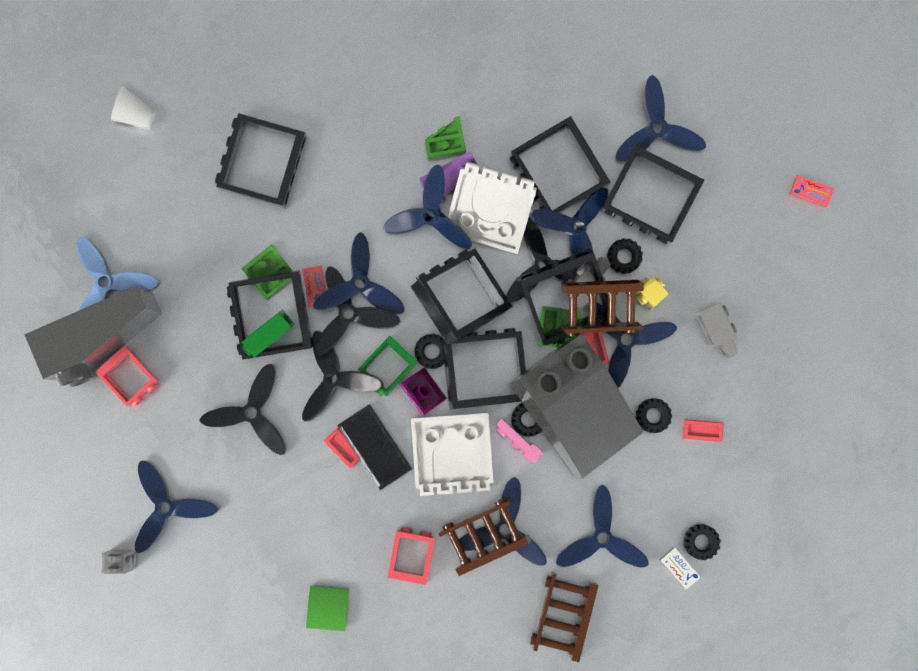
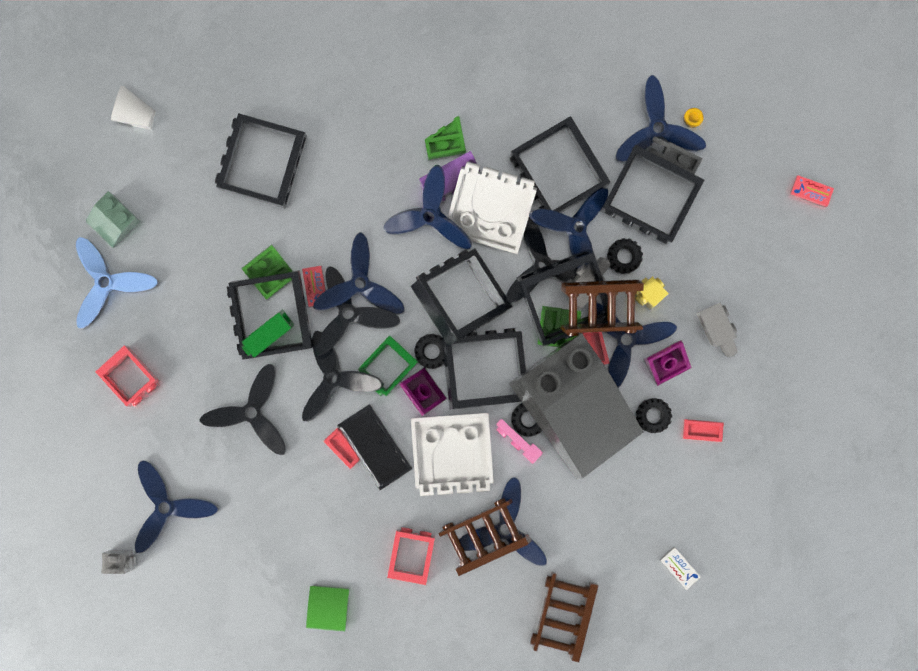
dark grey slope [24,286,162,387] -> none
dark blue piece [556,485,649,567] -> none
black tyre [683,524,721,560] -> none
none -> sand green slope [86,191,140,248]
none -> magenta slope [643,340,691,386]
none -> dark grey hinge [647,136,703,175]
none -> yellow tile [683,108,704,128]

